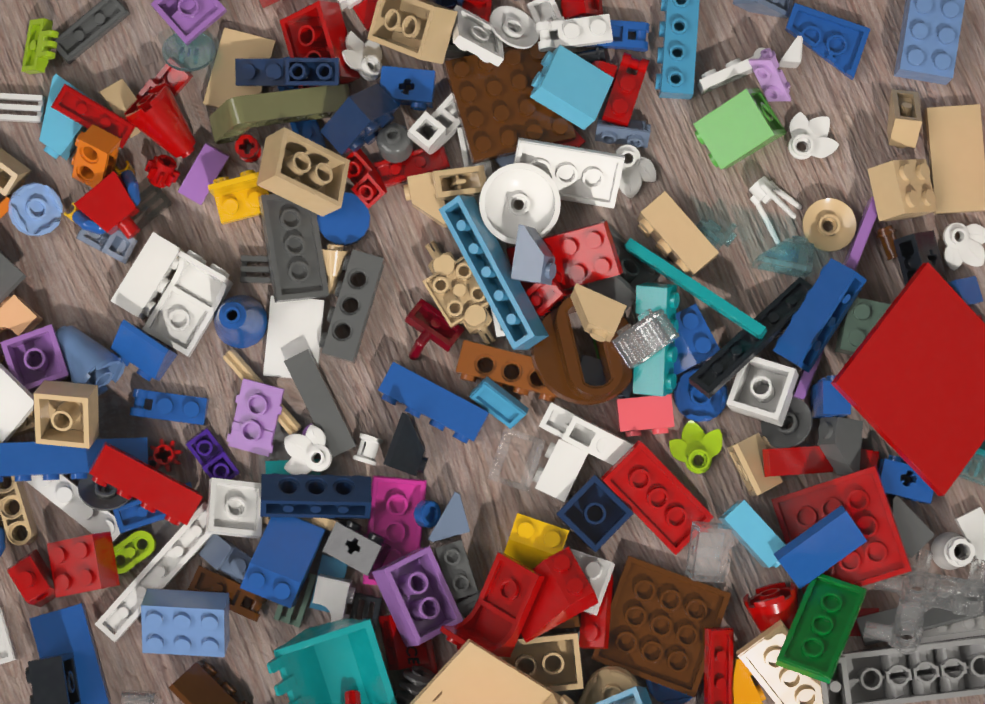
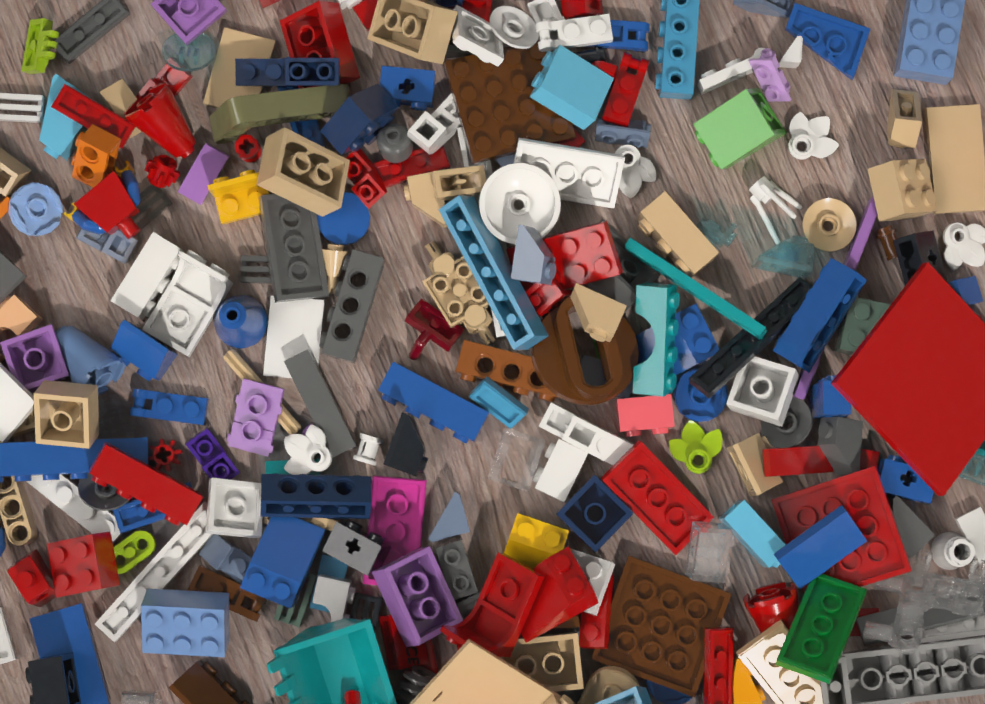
white plate [342,31,383,81] -> none
blue tile [414,500,441,528] -> none
clear brick [612,309,679,369] -> none

